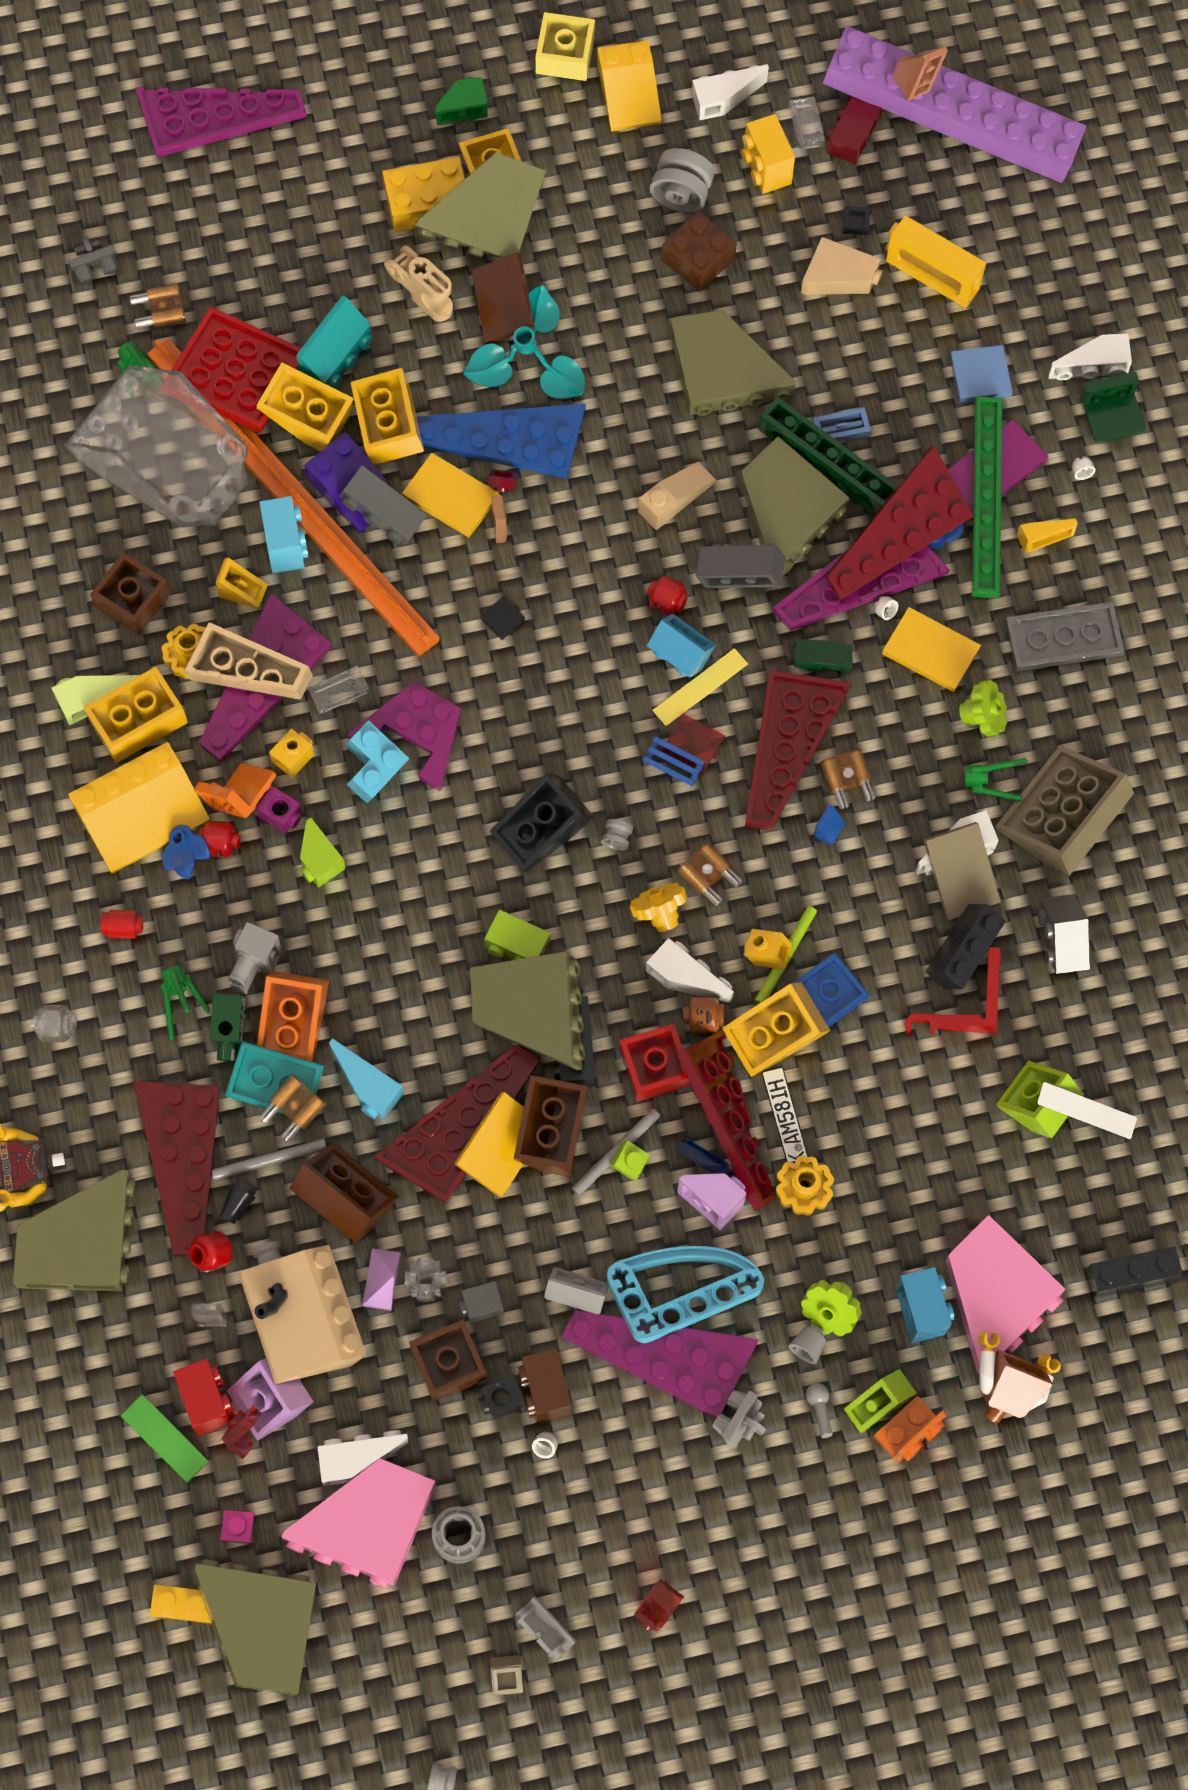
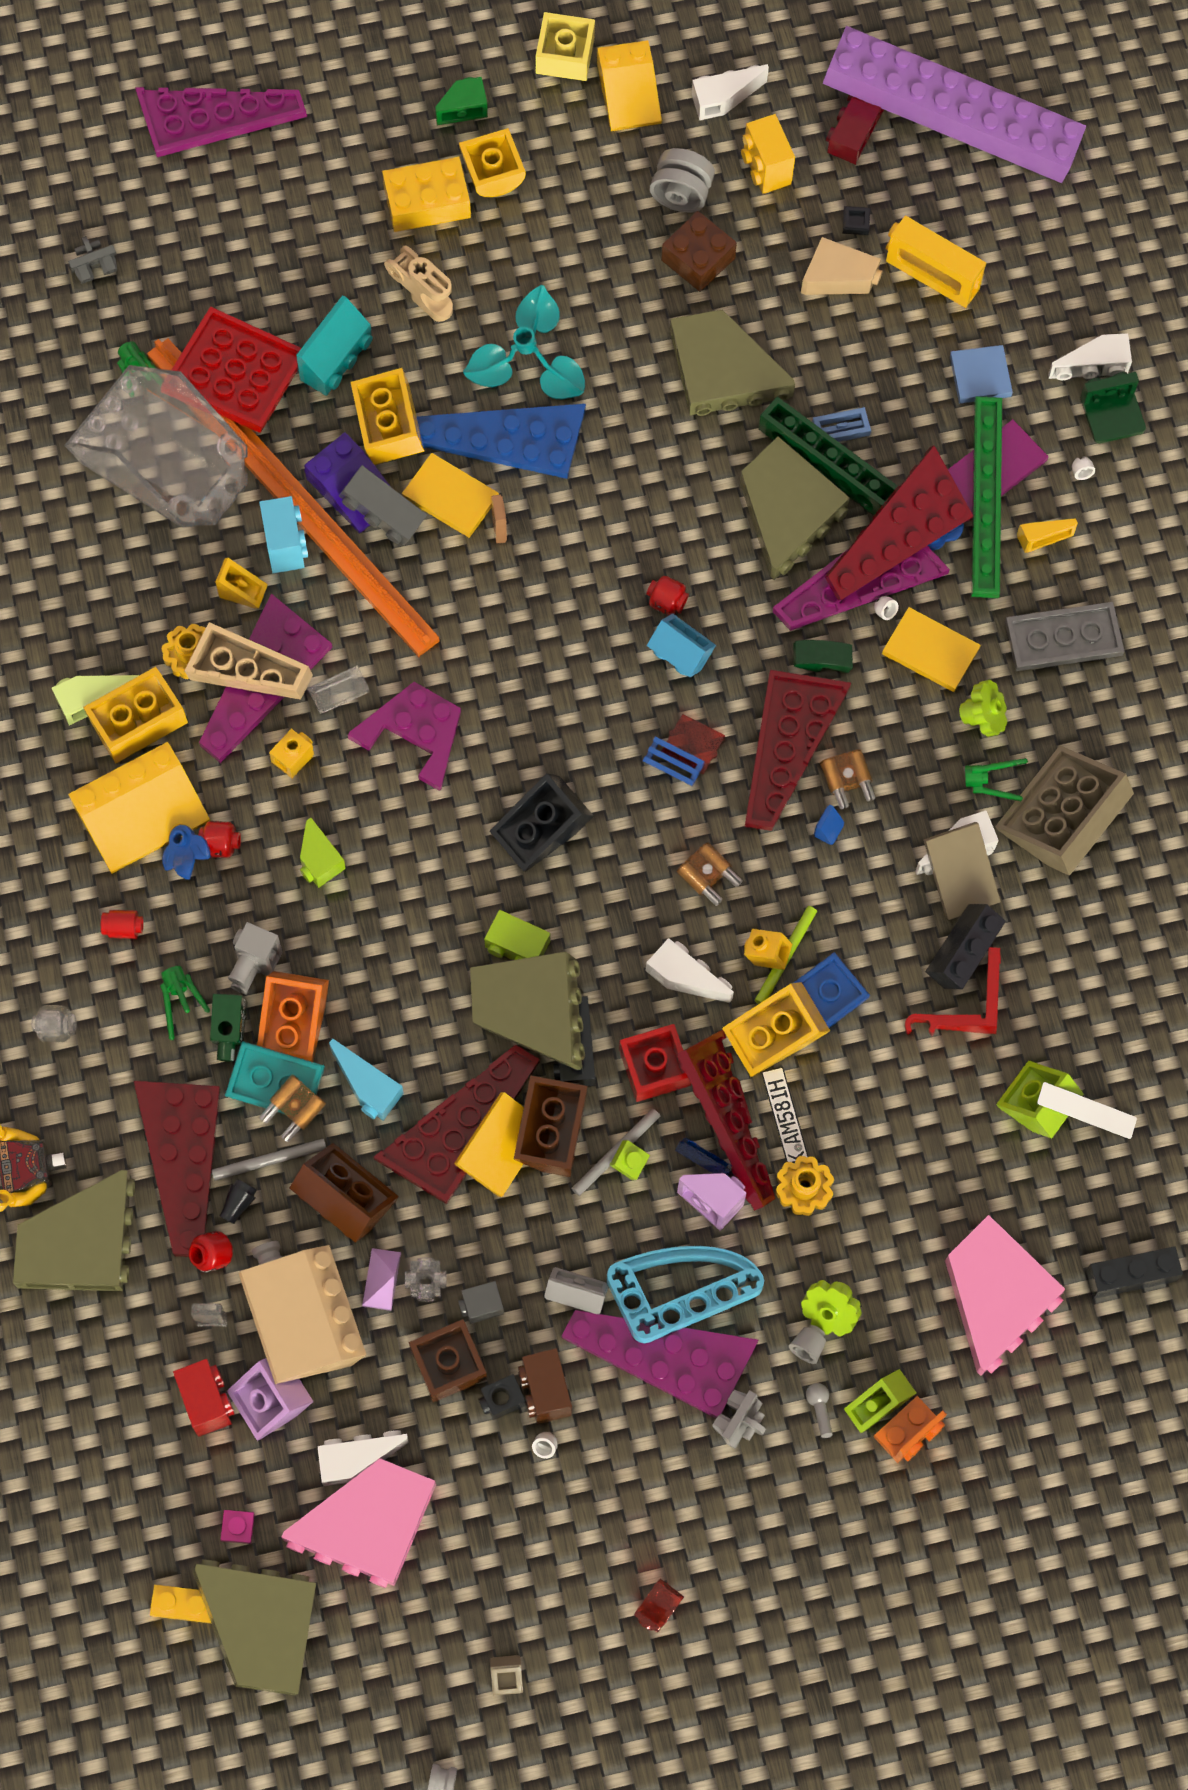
reddish brown brick [90,552,171,635] -> none
bright green slope [121,1395,209,1483] -> none
clear orange piece [130,283,186,328] -> none
orange bracket [194,763,277,818] -> none
clear red bracket [221,1405,261,1459] -> none
black arm [254,1283,288,1319] -> none
yellow slope [256,363,354,451] -> none
magenta brick [256,786,302,834] -> none
medium azure brick [345,720,409,803] -> none
olive slope [413,152,546,261] -> none
light grey piece [432,1506,485,1564] -> none
reddish brown tile [472,252,535,344] -> none
black piece [481,596,525,640] -> none
dark red plate [487,469,518,492] -> none
light grey hinge [515,1597,576,1661] -> none
light grey wheel [601,819,633,851] -> none
yellow plant [629,883,687,932] -> none
tan slope [638,462,716,531] -> none
light yellow sticker [652,648,748,726] -> none
dark orange head [683,997,724,1034] -> none
dark grey brick [695,543,786,588] -> none
clear tile [789,96,825,150] -> none
nougat slope [892,46,948,101] -> none
dark azure brick [895,1267,954,1343] -> none
torso [978,1331,1061,1423] -> none
brick [1037,894,1090,974] -> none

